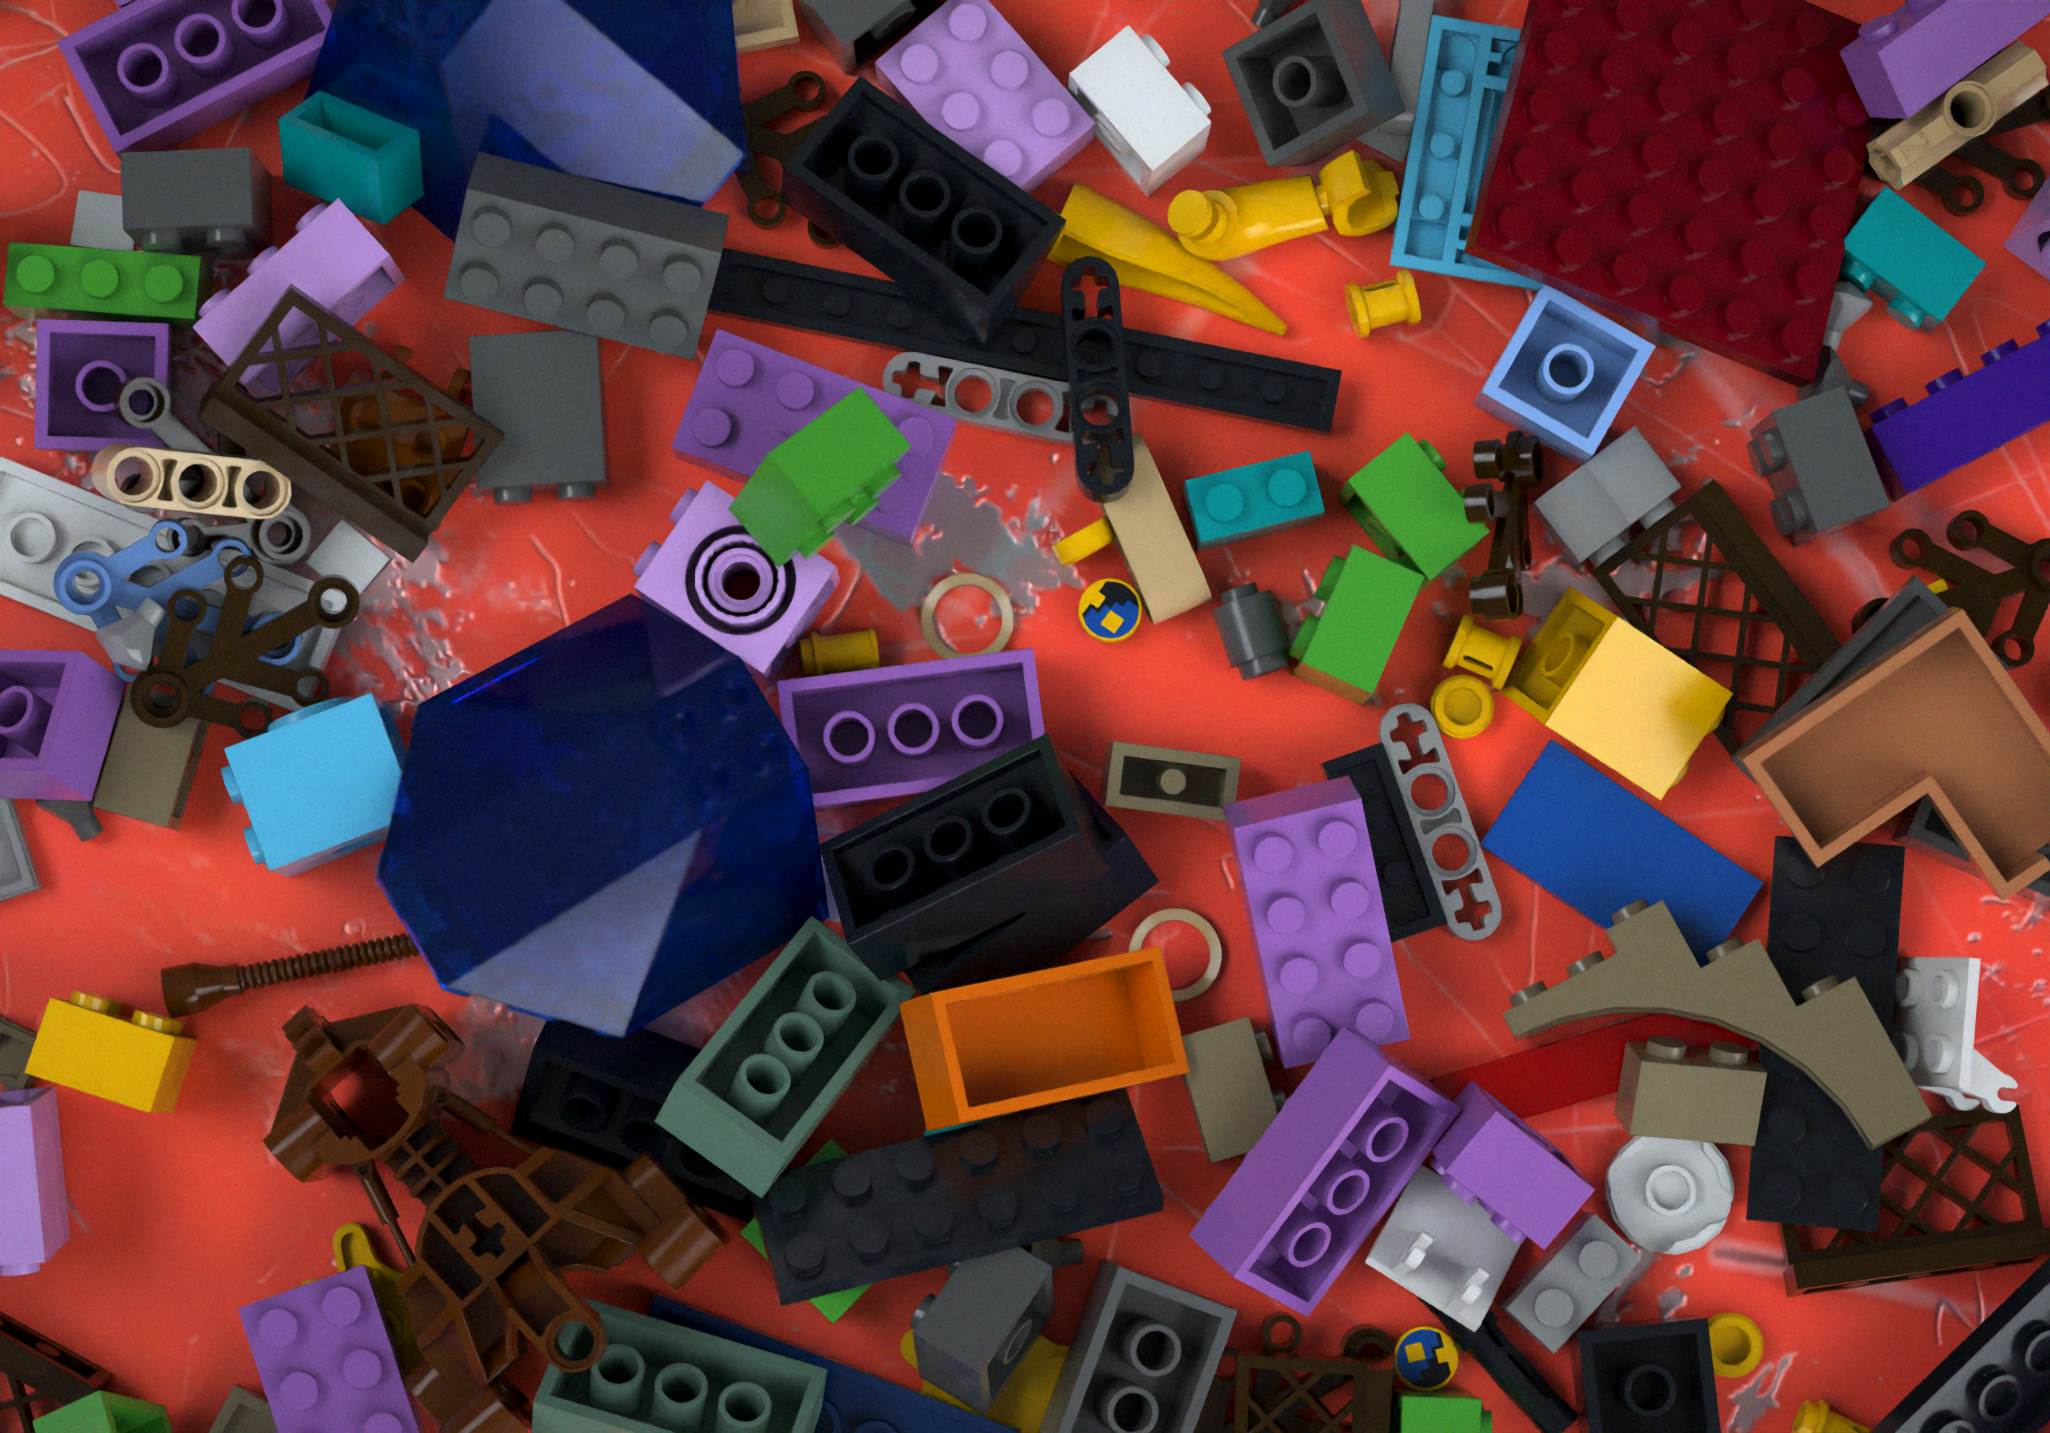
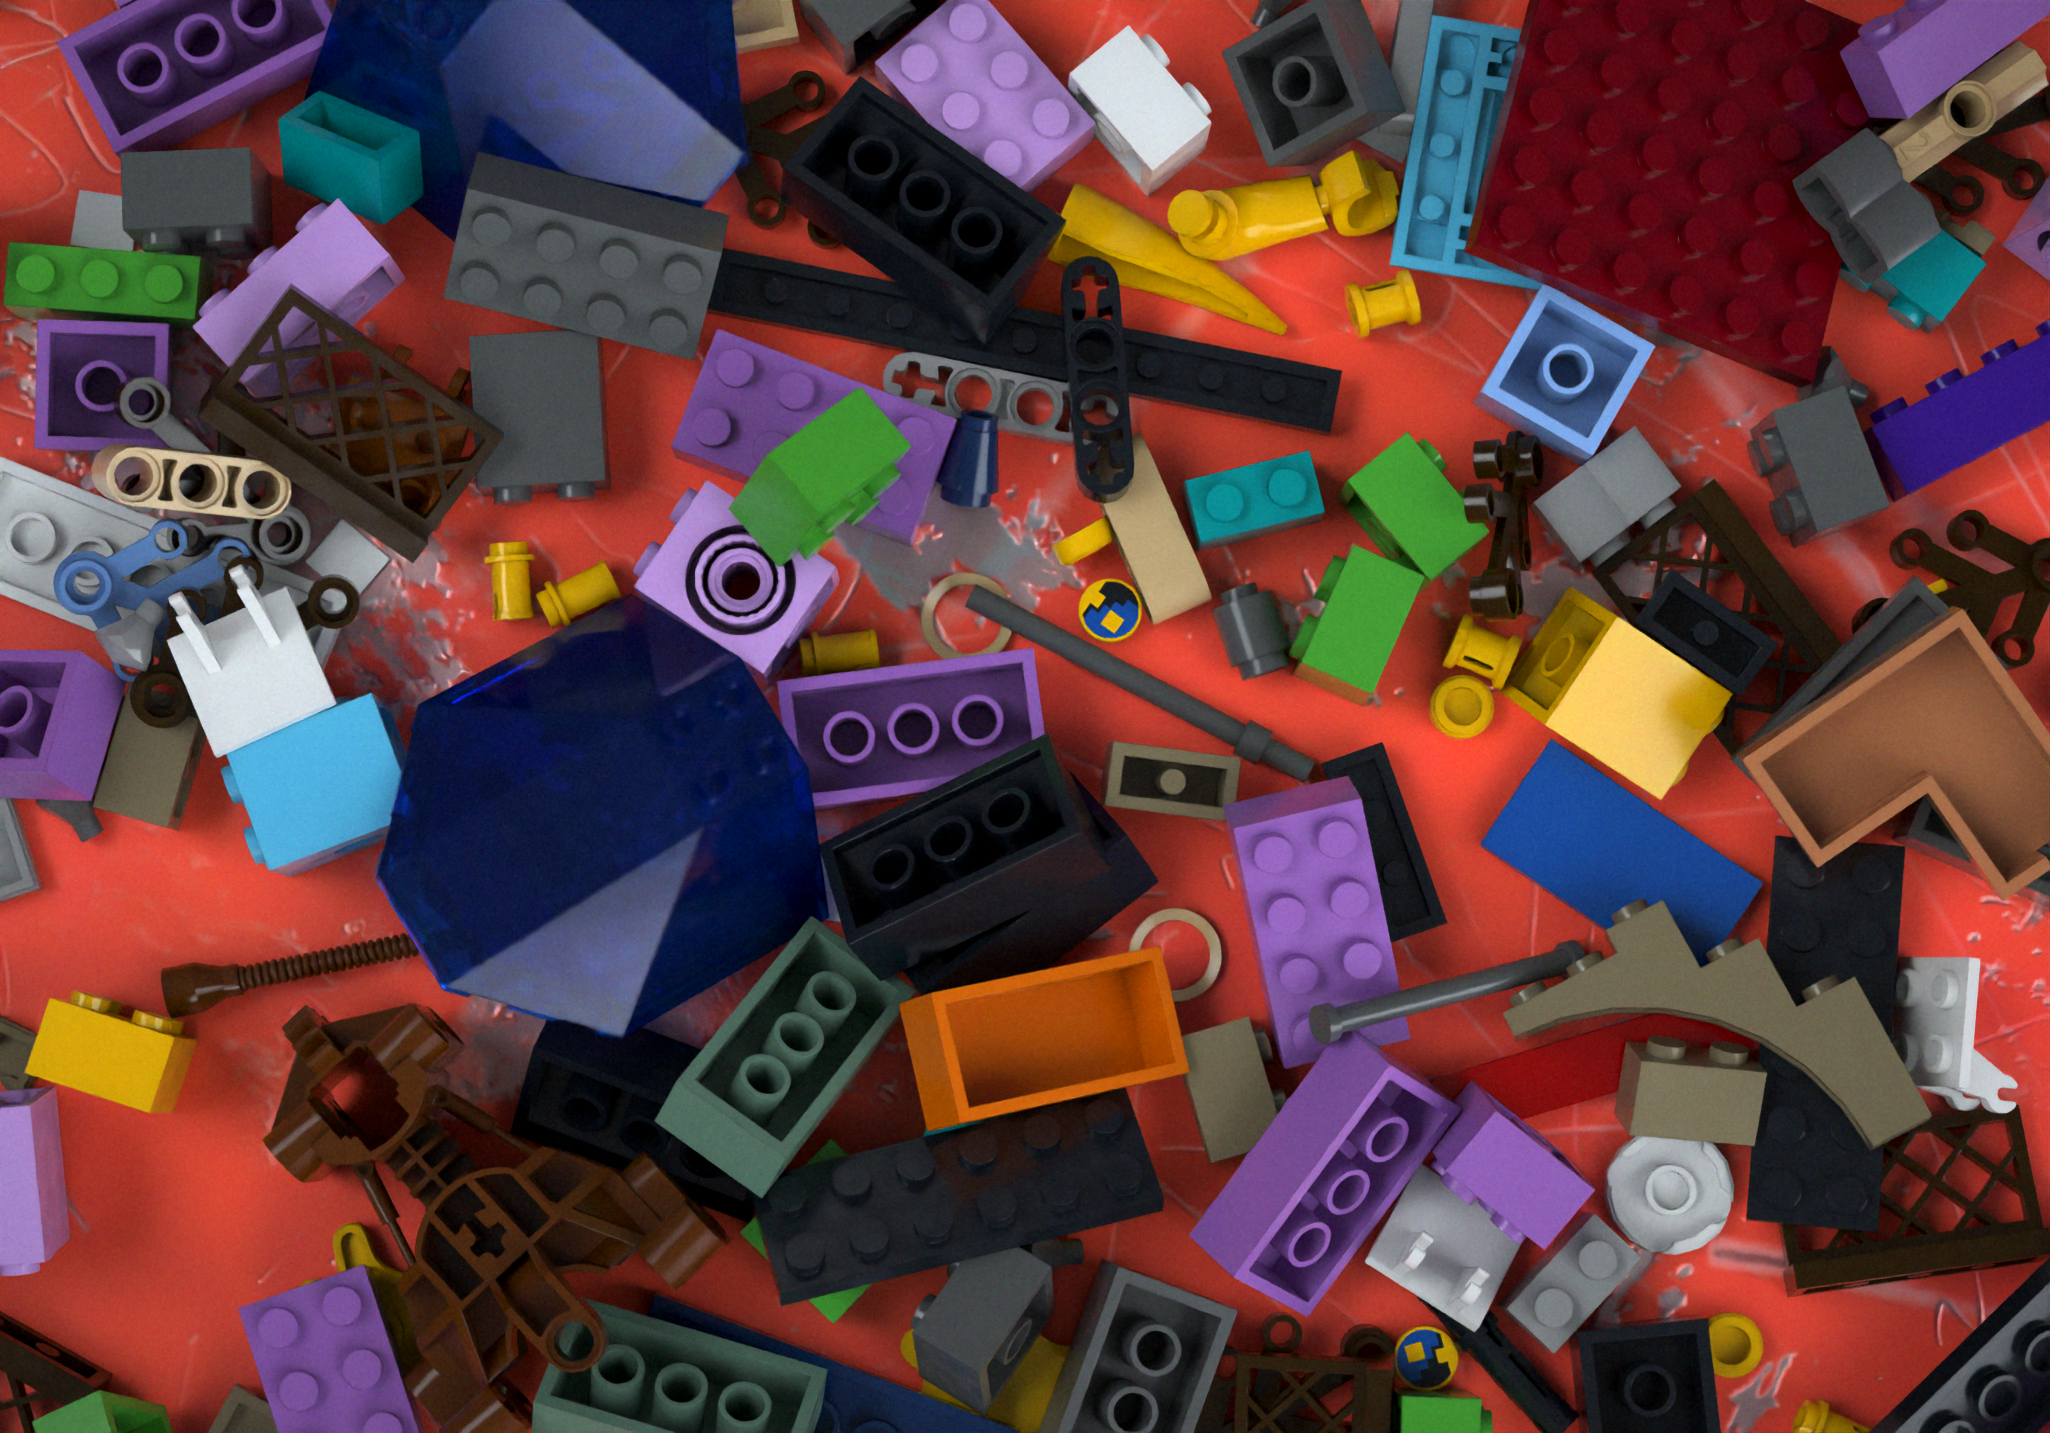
light grey beam [1377,702,1502,942] -> none
light grey rock [1822,281,1873,351] -> none
none -> white plate [167,564,337,758]
none -> yellow pin [484,541,535,621]
none -> yellow pin [535,560,621,629]
none -> dark blue cone [936,409,999,508]
none -> dark grey bar [965,584,1315,783]
none -> dark grey bar [1309,940,1586,1044]
none -> black brick [1633,569,1779,697]
none -> dark grey brick [1792,128,1941,284]
none -> dark tan tile [1935,210,1996,258]

